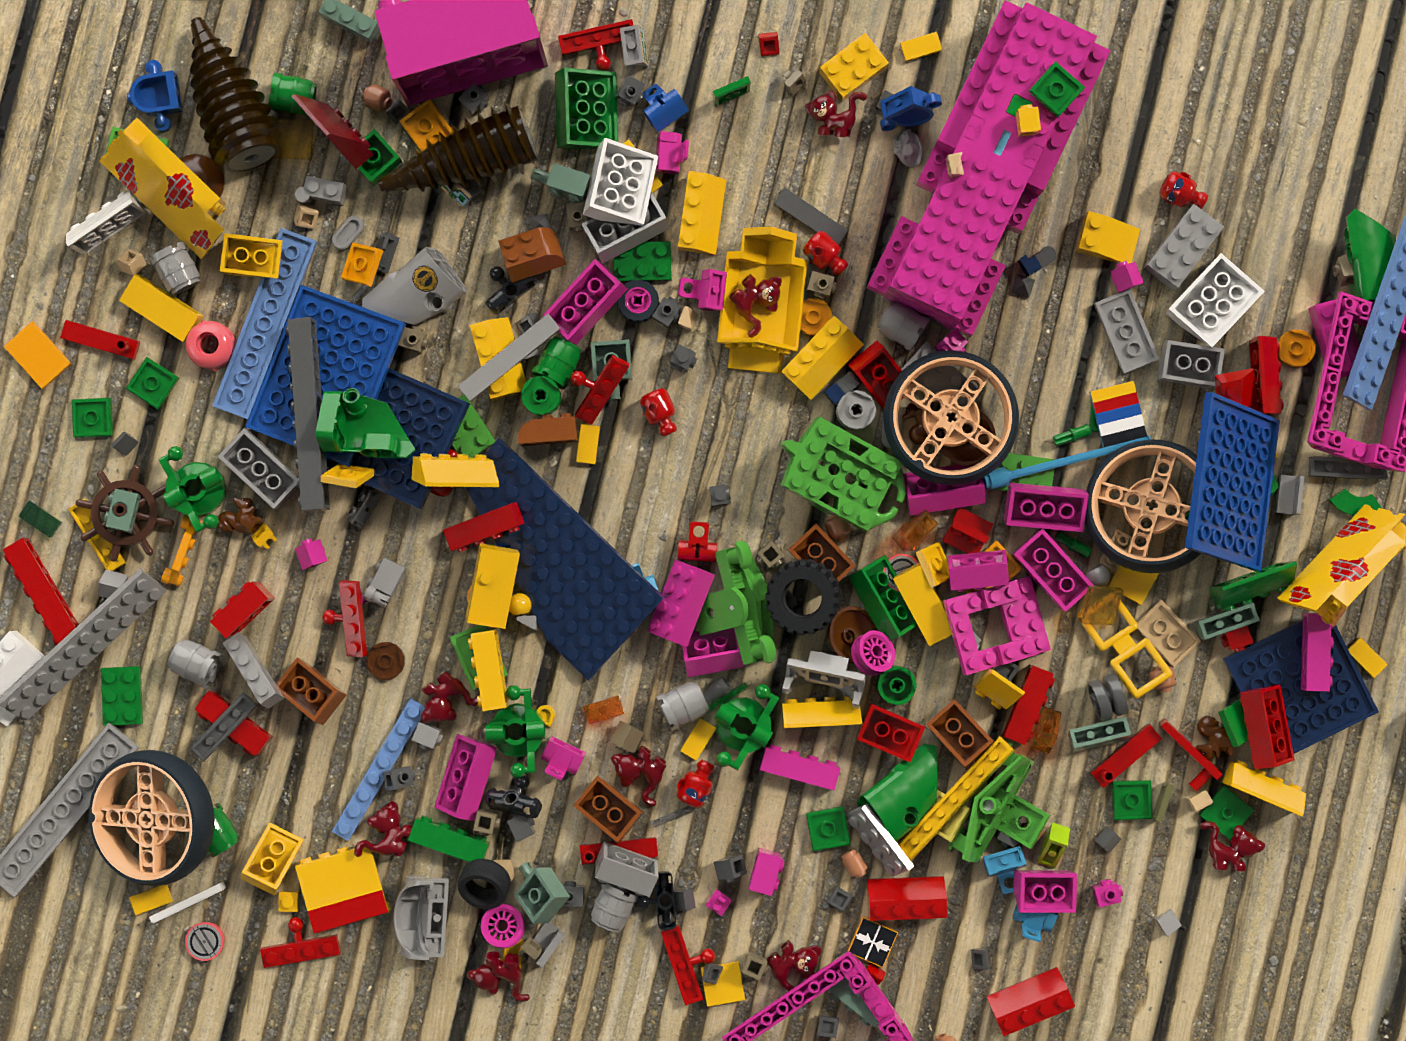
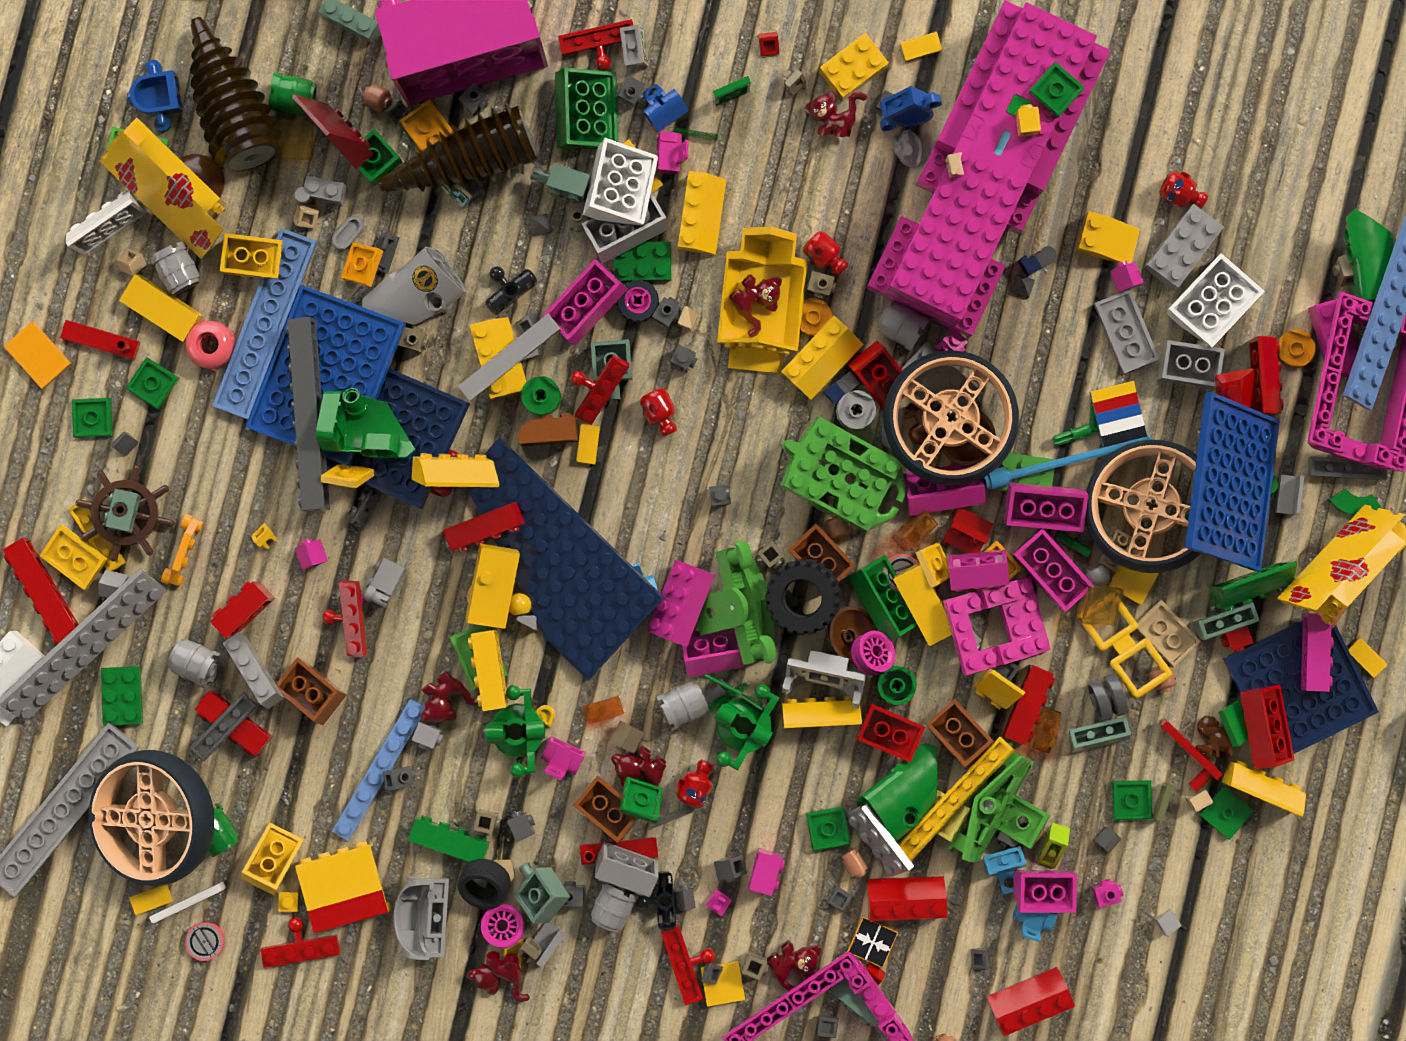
clear green tile [19,500,62,538] -> none
green piece [158,446,227,533] -> none
light grey brick [218,429,299,510] -> none
reddish brown animal [218,498,265,534] -> none
dark red animal [354,801,413,857] -> none
reddish brown tile [367,642,405,680] -> none
dark pink slope [434,734,497,821] -> none
bright green plate [452,394,496,457] -> none
black piece [485,776,542,818] -> none
dark orange brick [498,227,567,283] -> none
green piece [531,336,581,390] -> none
dark pink piece [678,269,727,311] -> none
red piece [678,521,717,562] -> none
yellow tile [680,718,716,761] -> none
dark pink brick [759,744,841,791] -> none
dark grey tile [774,188,848,245] -> none
red piece [1090,724,1162,788] -> none
dark red animal [1200,821,1265,871] -> none
none -> yellow plate [40,525,108,590]
none -> green tile [619,777,663,824]
none -> green piece [668,127,724,141]
none -> green piece [704,674,762,710]

